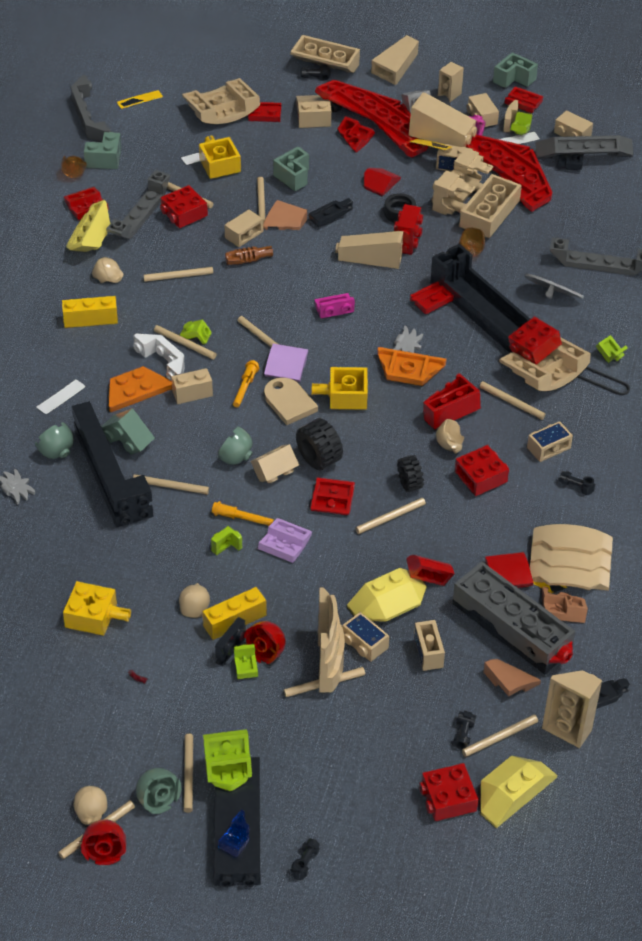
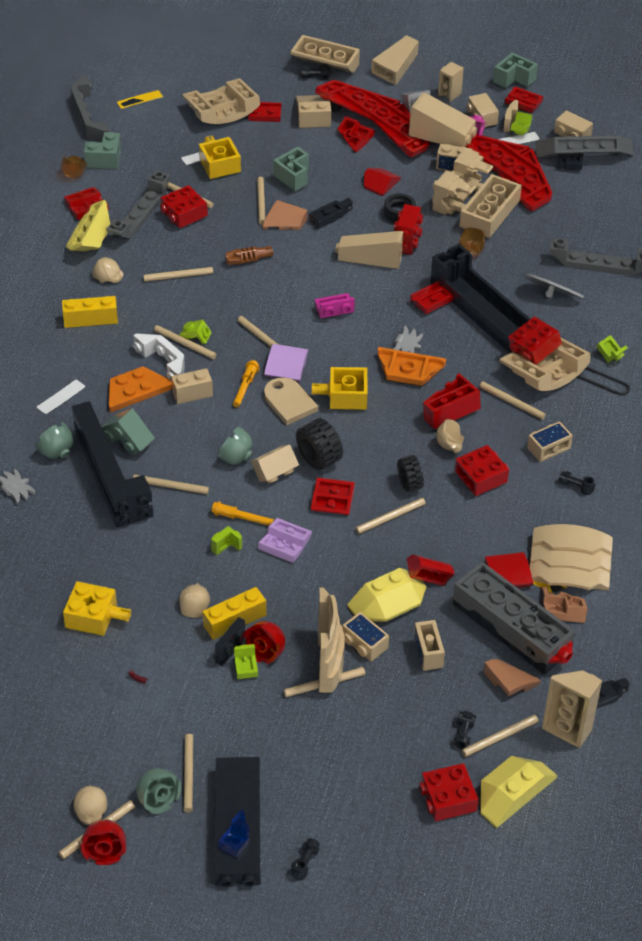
lime piece [203,729,252,791] -> none
tan brick [224,210,263,247] -> none
yellow sticker [410,139,453,150] -> none

